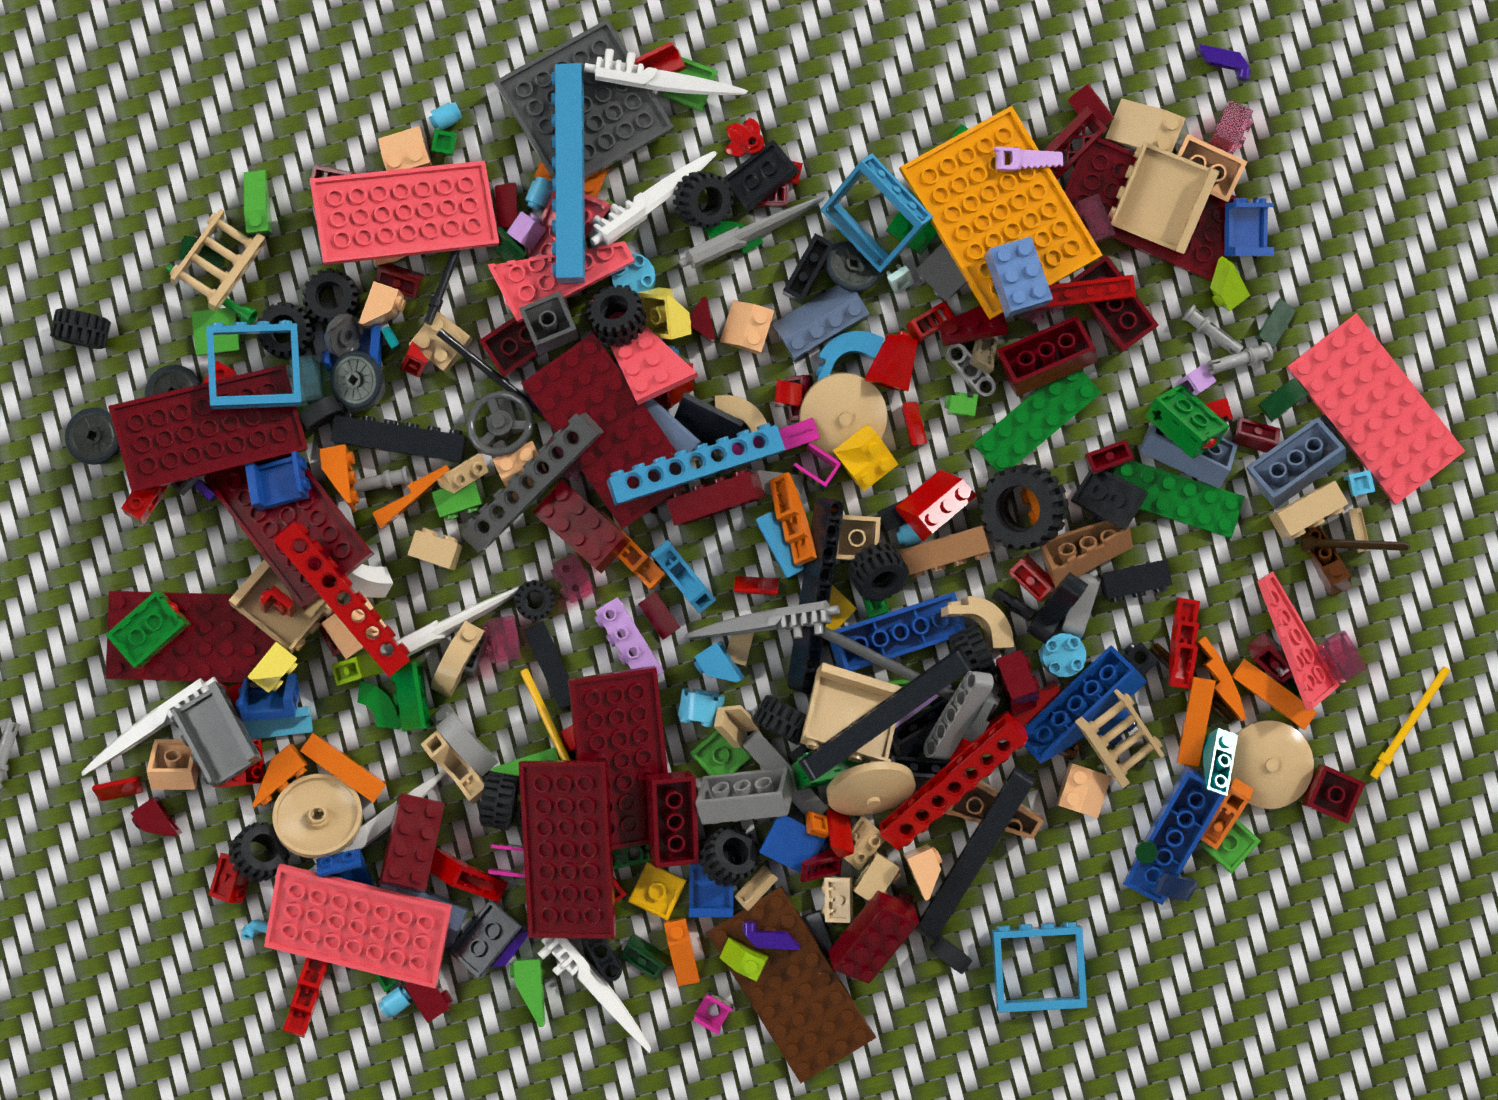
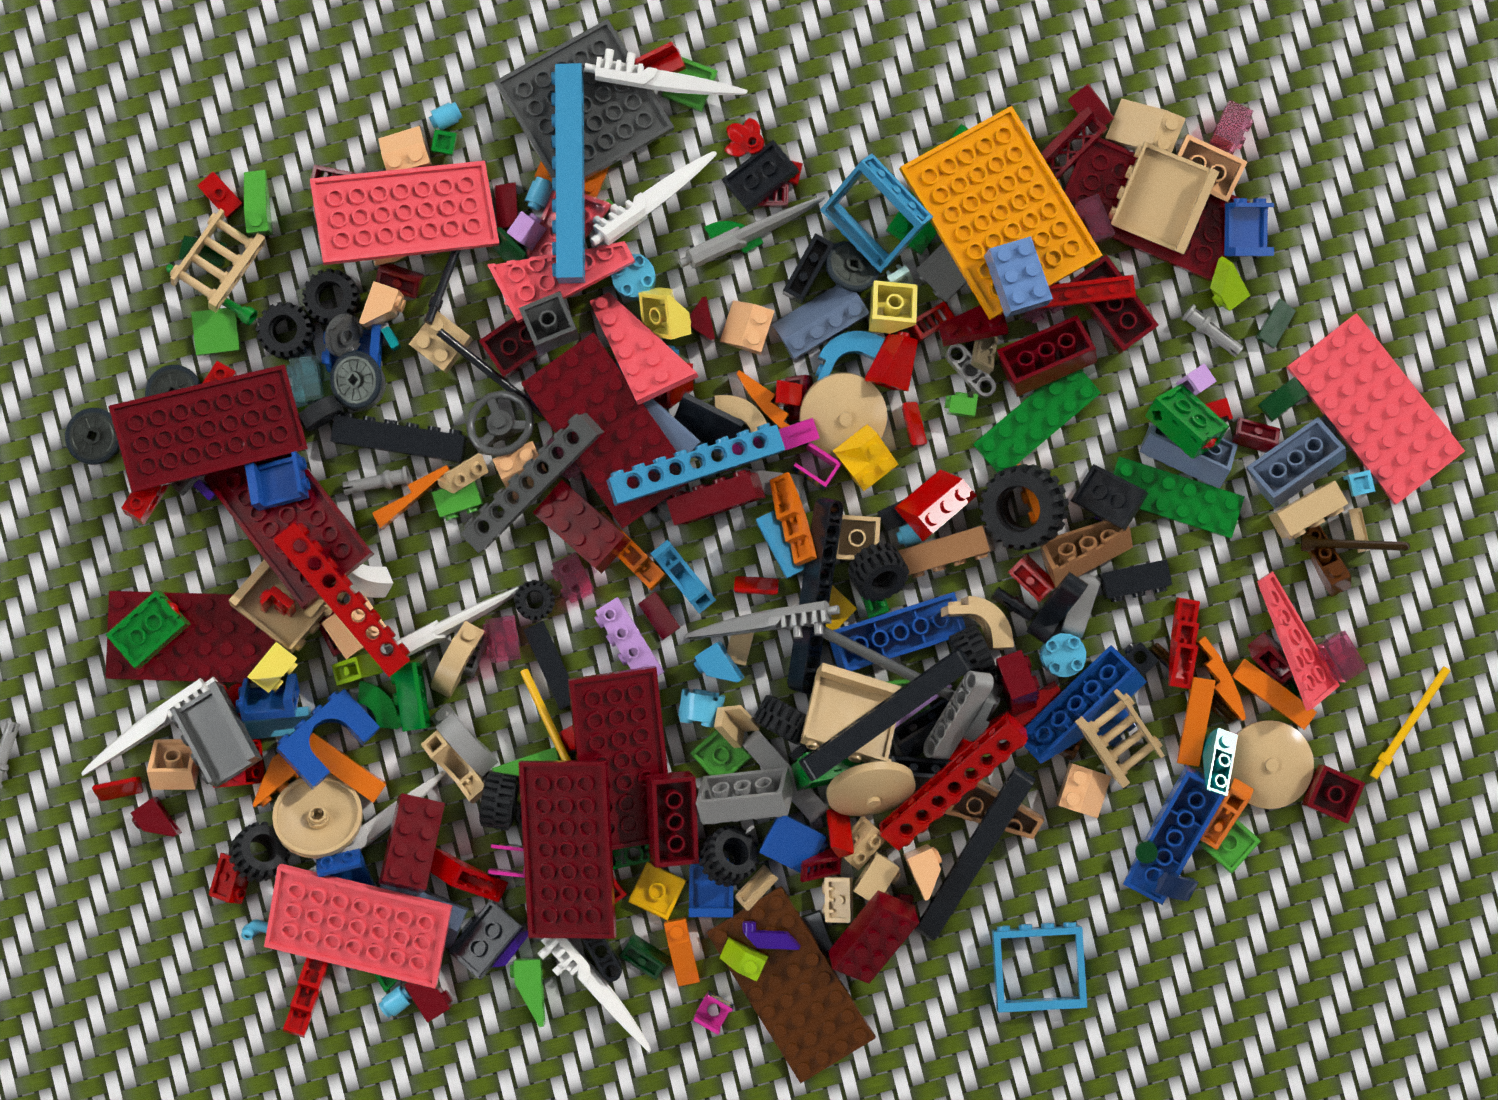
black tyre [50,308,111,349] -> none
dark azure window [206,320,301,410] -> none
orange slope [320,444,359,513] -> none
red slope [400,341,428,378] -> none
tan brick [407,528,463,571] -> none
black tyre [587,285,647,346] -> none
black tyre [673,171,733,228] -> none
orange tile [805,811,829,839] -> none
black tyre [929,935,972,974] -> none
lavender piece [993,147,1063,172] -> none
dark red slope [1085,439,1135,474] -> none
dark purple piece [1197,44,1251,81] -> none
light grey pin [1207,342,1273,375] -> none
none -> red plate [197,171,244,219]
none -> blue arch [276,689,380,790]
none -> orange slope [736,370,790,429]
none -> light yellow slope [869,280,918,334]

